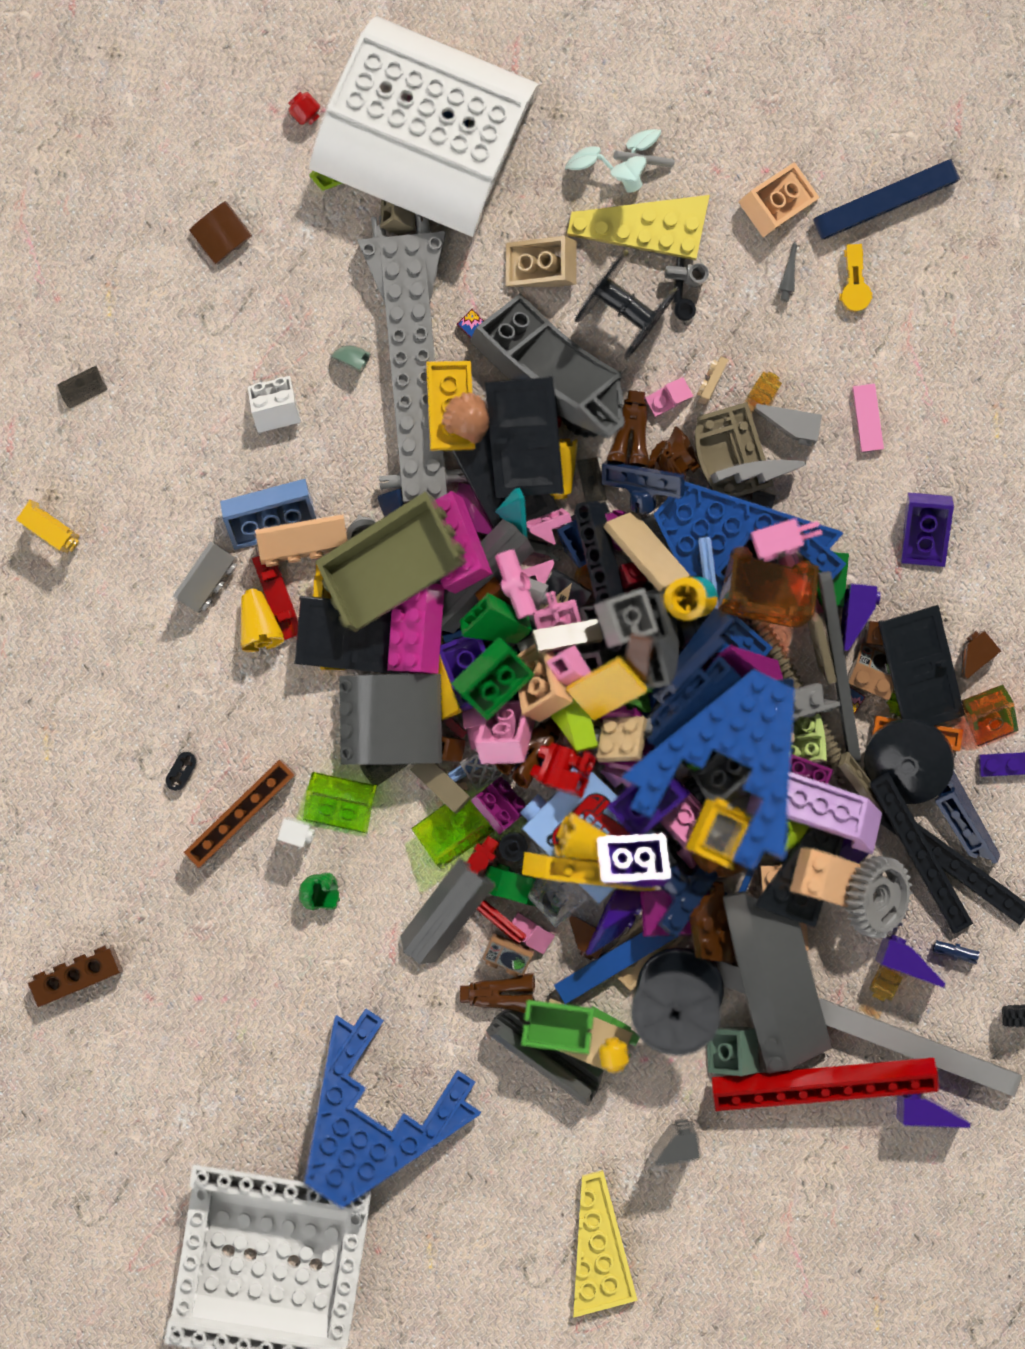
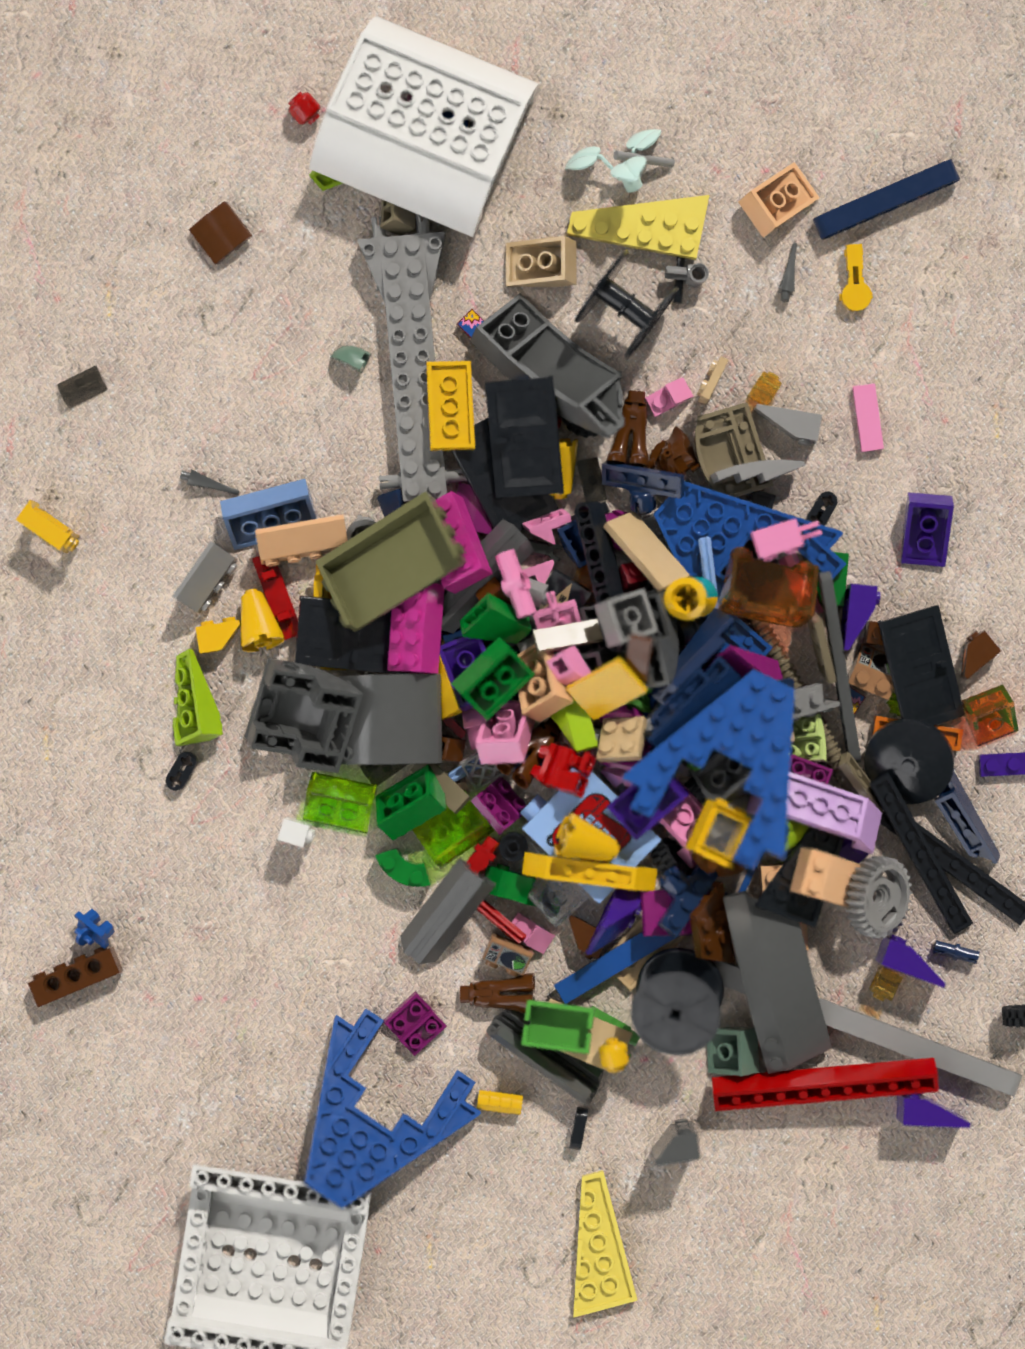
dark orange brick [183,759,297,868] -> none
white slope [248,376,301,433] -> none
green hair [299,872,340,910] -> none
nougat hair [442,392,489,443] -> none
teal slope [495,488,527,537] -> none
slope [597,835,670,887] -> none
black plate [674,299,696,321] -> none
none -> blue hips [74,909,115,949]
none -> lime wedge [173,649,223,746]
none -> dark grey piece [180,469,239,495]
none -> yellow slope [195,617,241,654]
none -> dark grey slope [244,658,363,773]
none -> green brick [375,847,431,887]
none -> green slope [376,765,446,841]
none -> magenta slope [383,991,447,1056]
none -> yellow axle [477,1090,523,1115]
none -> black beam [569,1107,588,1150]
none -> black beam [805,491,838,525]

